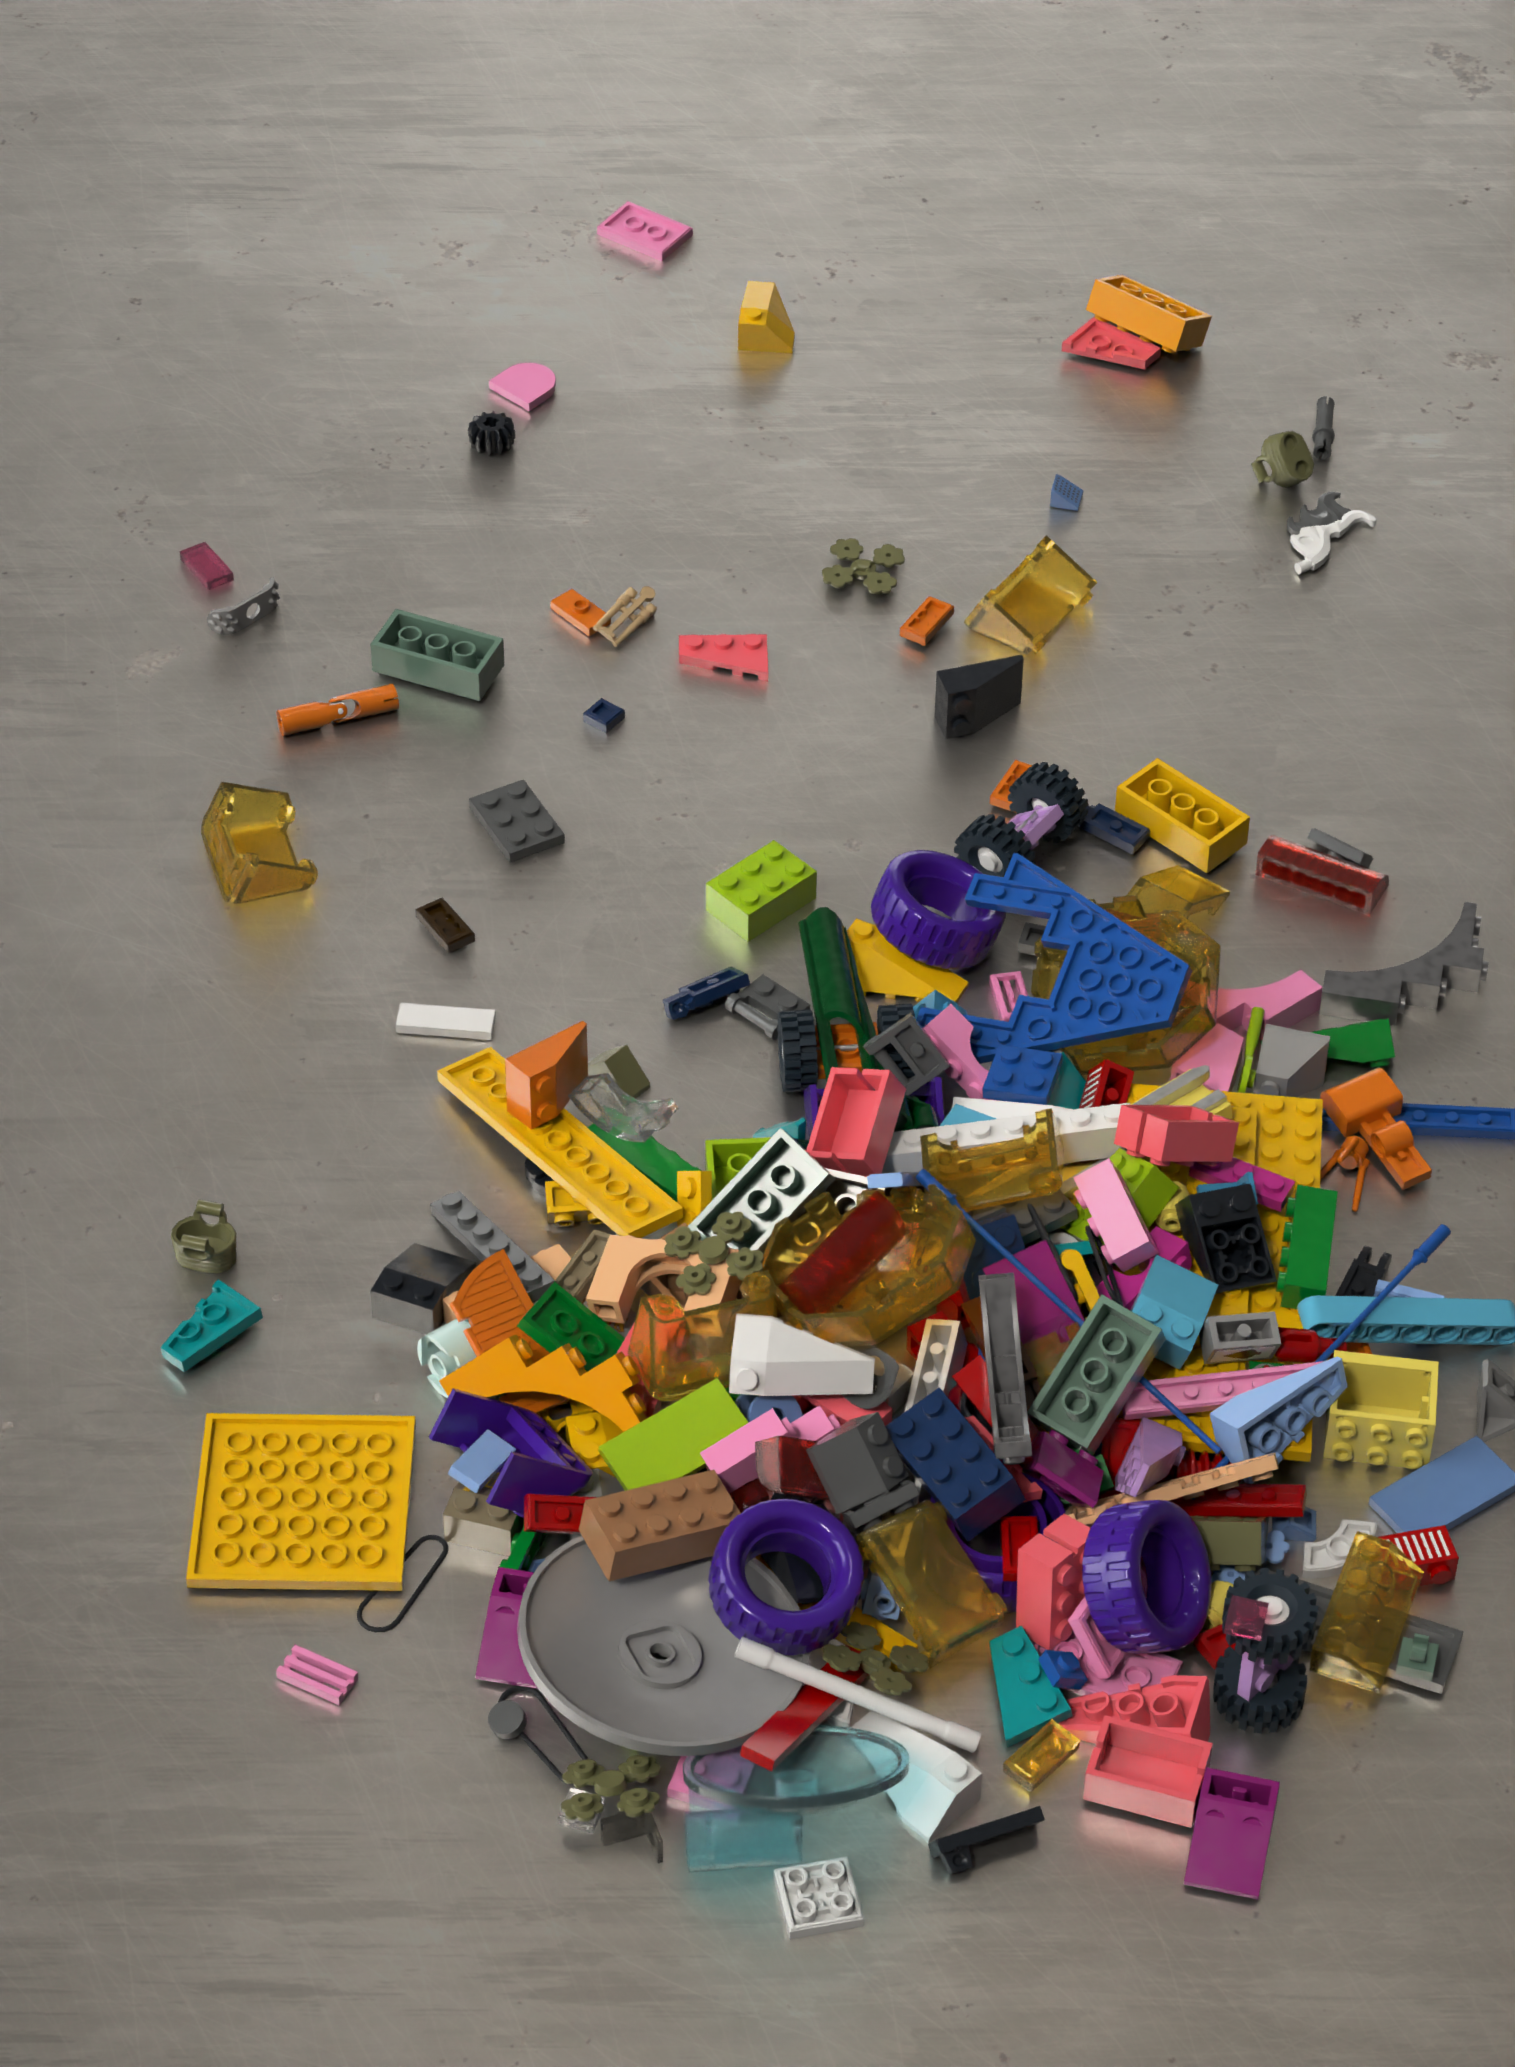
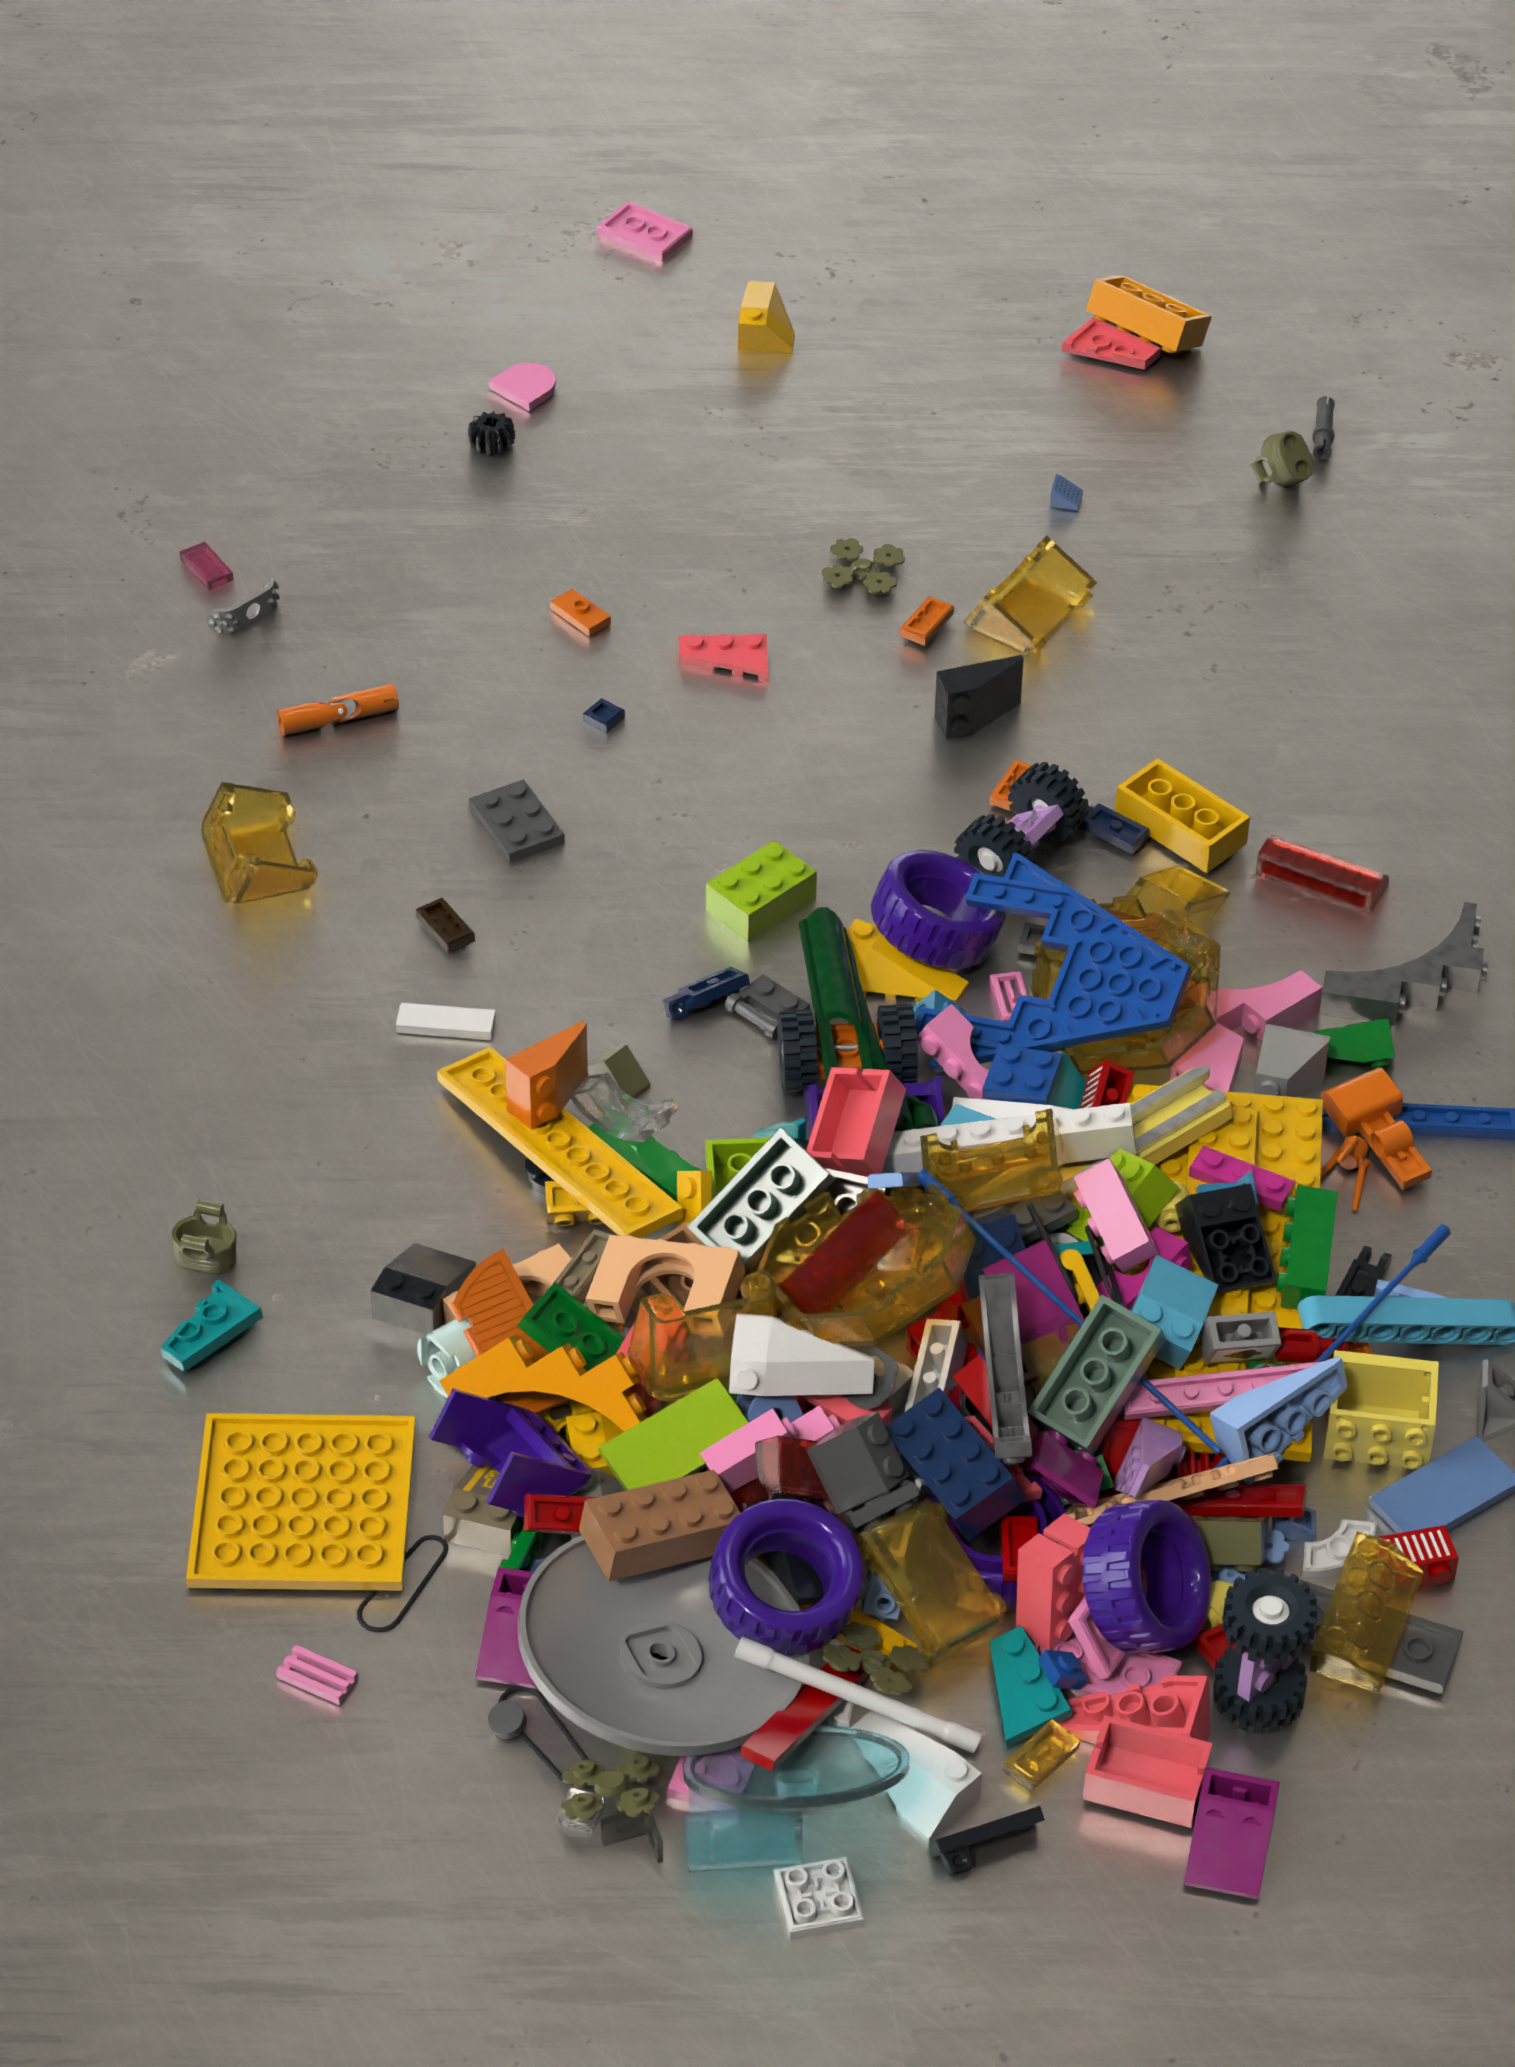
sand green brick [370,609,504,701] -> none
dark grey plate [430,1191,555,1303] -> none
light blue tile [448,1429,516,1494] -> none
tan piece [593,586,657,647] -> none
olive plant [664,1212,764,1296] -> none
dark grey plate [863,1012,950,1096] -> none
coral piece [1114,1105,1239,1166] -> none
clear pink plate [1224,1595,1269,1641] -> none
lime piece [1237,1007,1265,1093] -> none
white piece [1287,492,1377,574] -> none
dark grey plate [1307,828,1374,868] -> none
sand green tile [1396,1633,1439,1682] -> none

